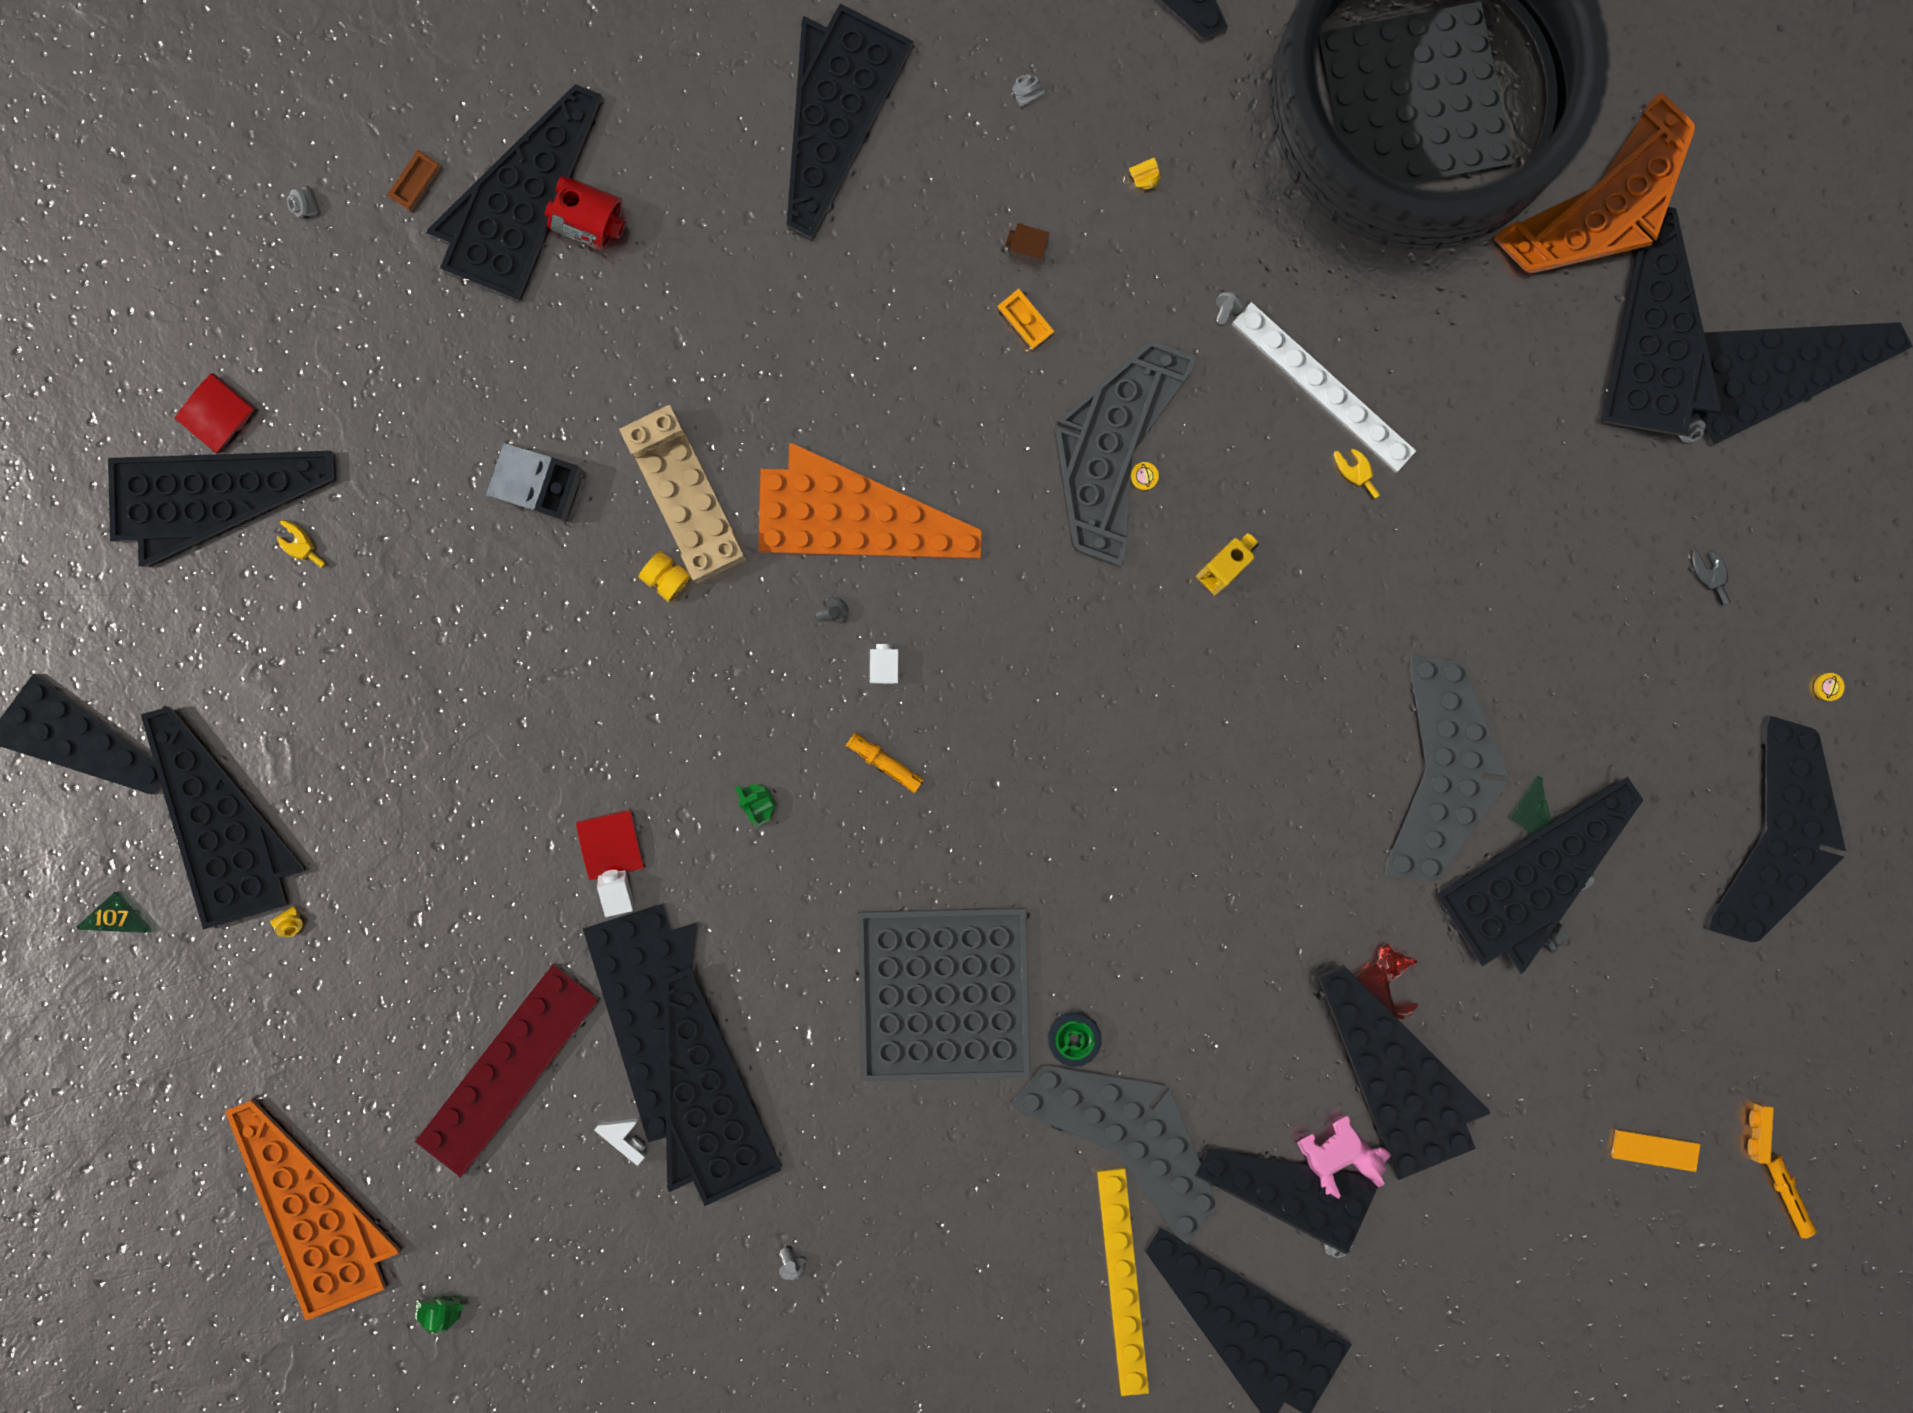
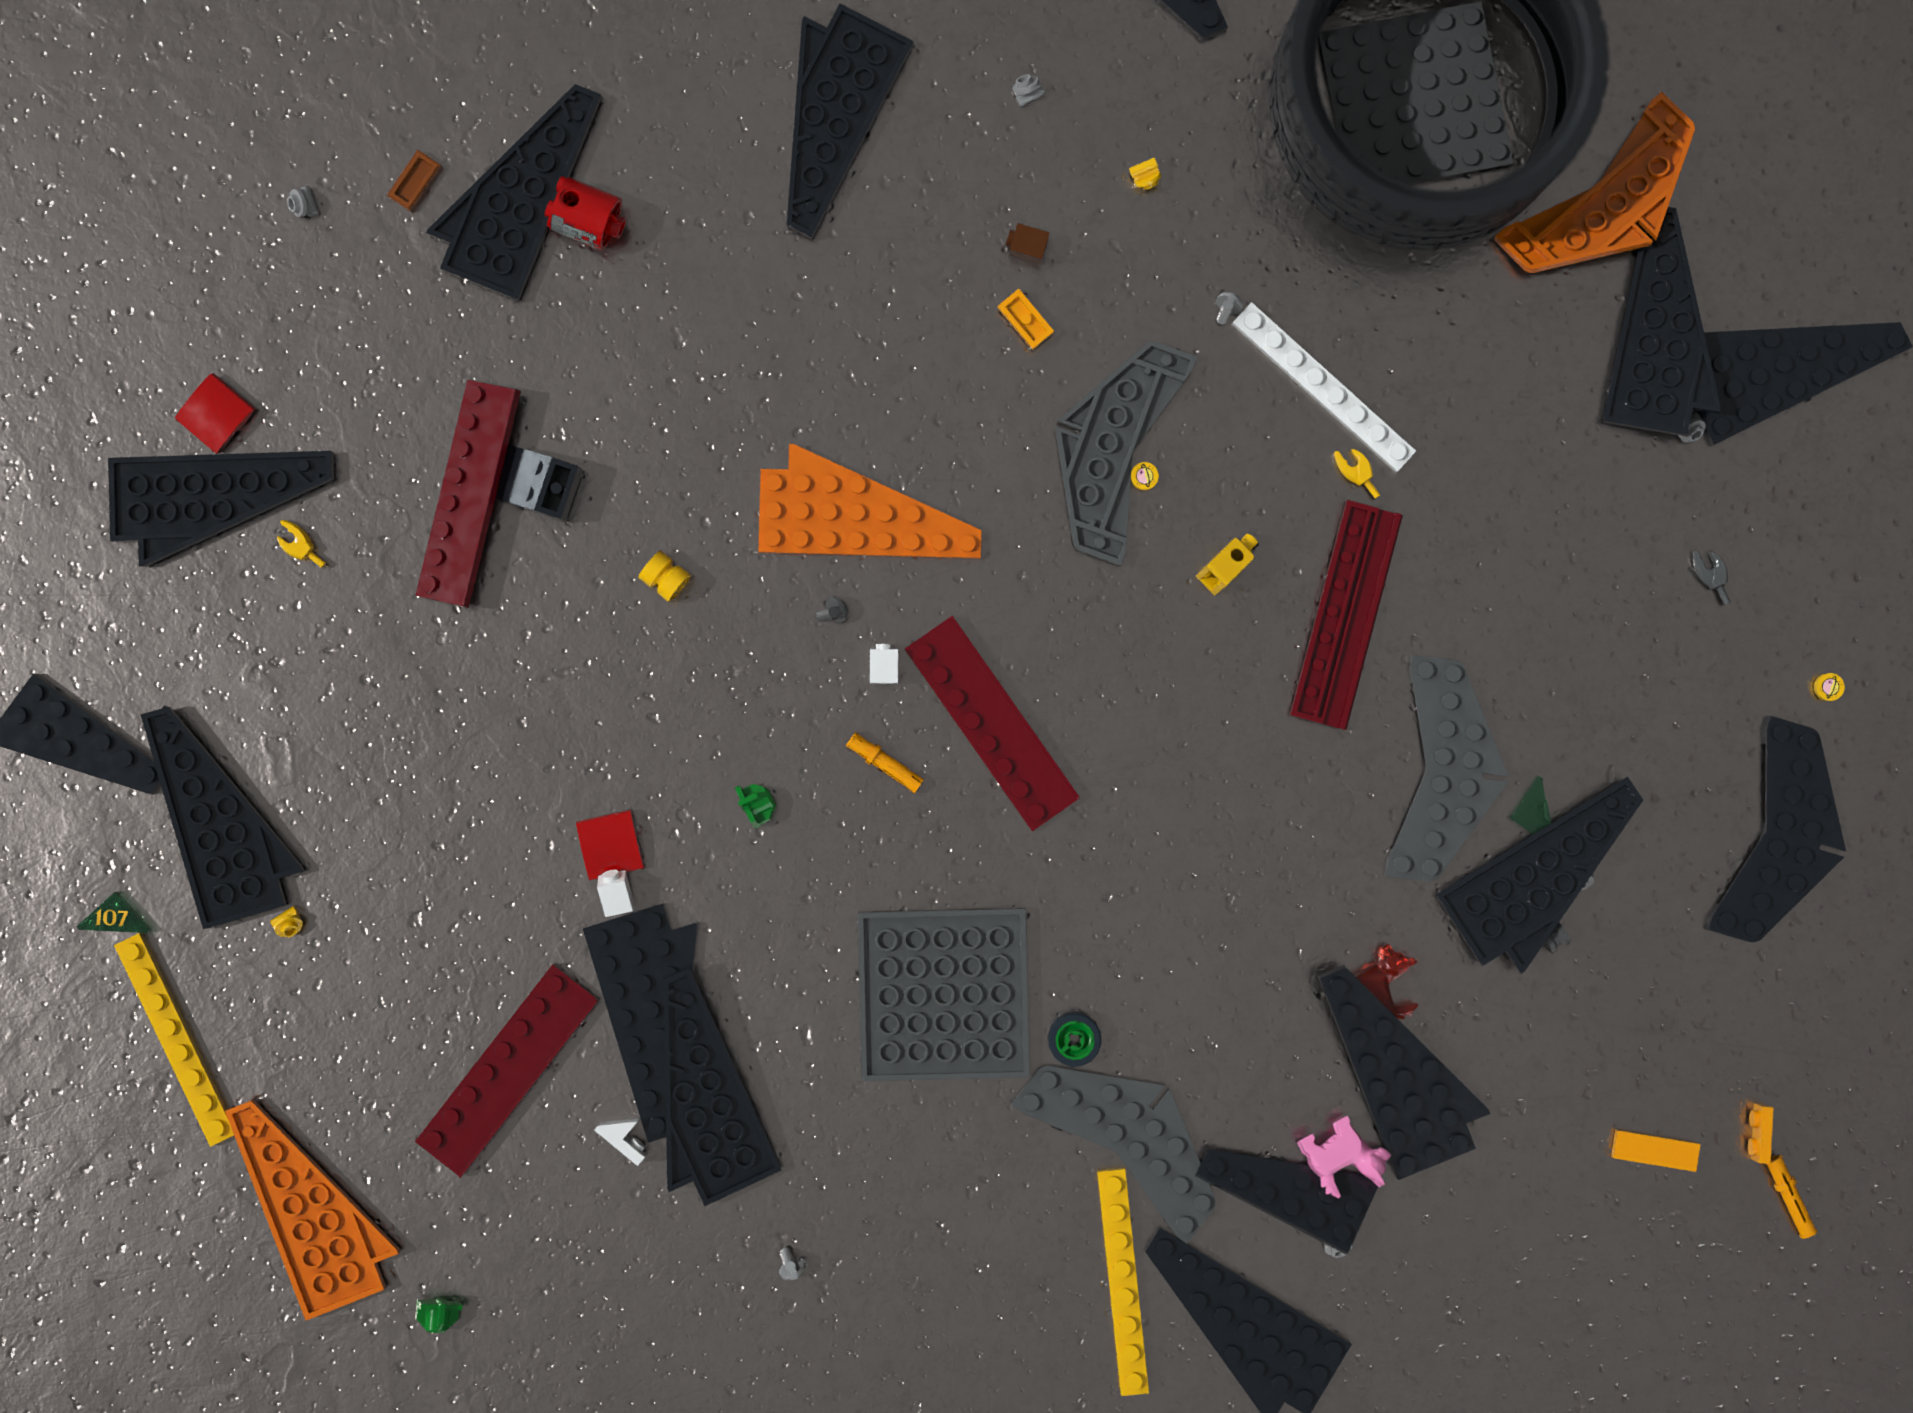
tan plate [619,404,747,584] -> none
none -> yellow plate [114,933,234,1147]
none -> dark red plate [415,380,521,608]
none -> dark red plate [905,616,1080,832]
none -> dark red plate [1289,500,1403,730]

